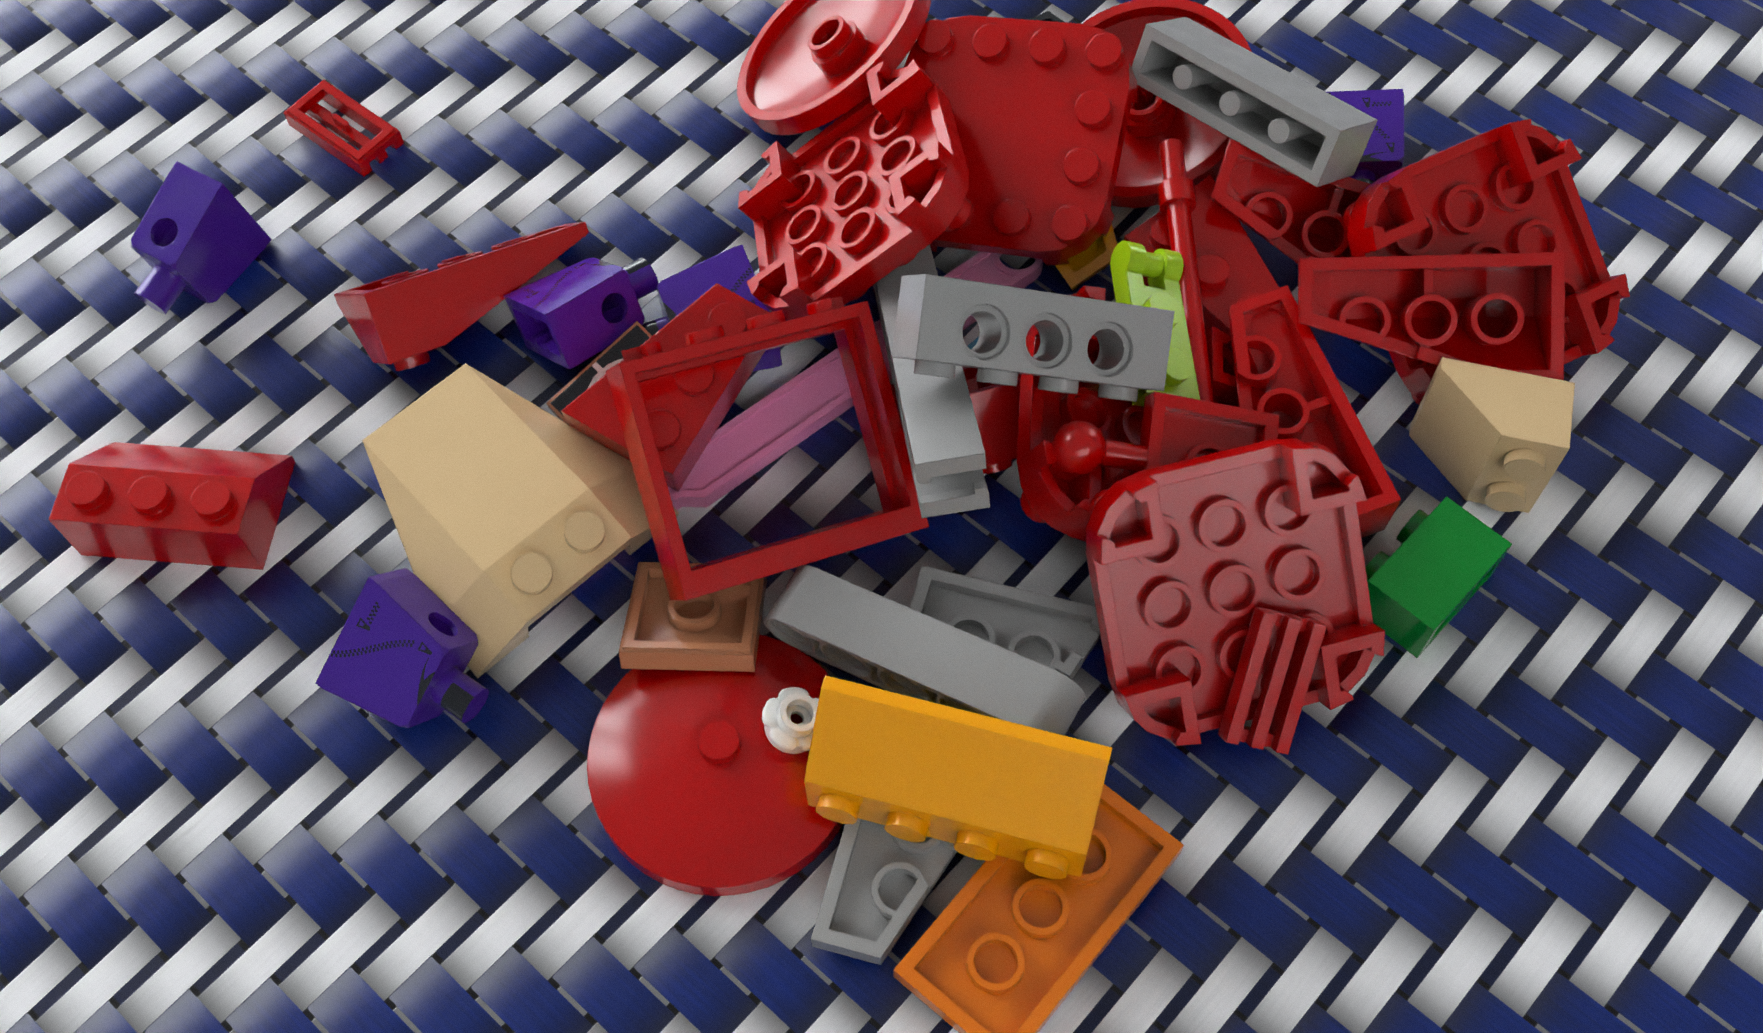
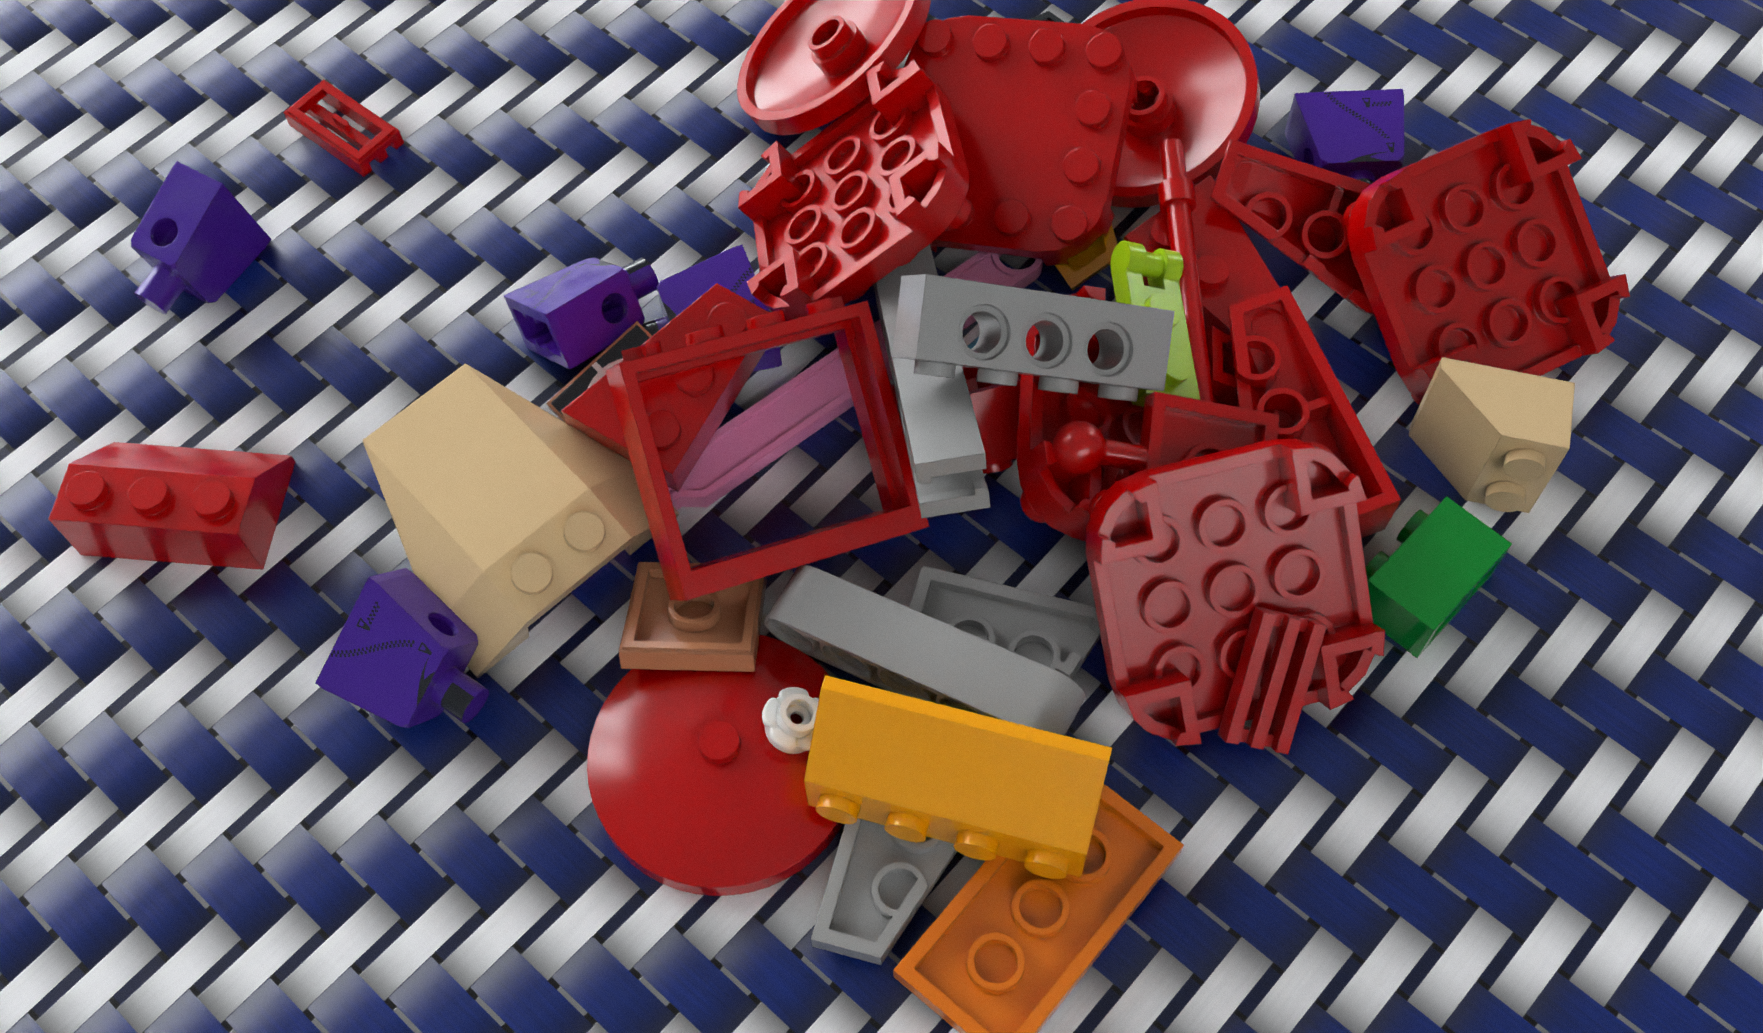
red wedge [334,222,589,371] -> none
light grey brick [1131,17,1378,187] -> none
red wedge [1298,252,1566,381] -> none

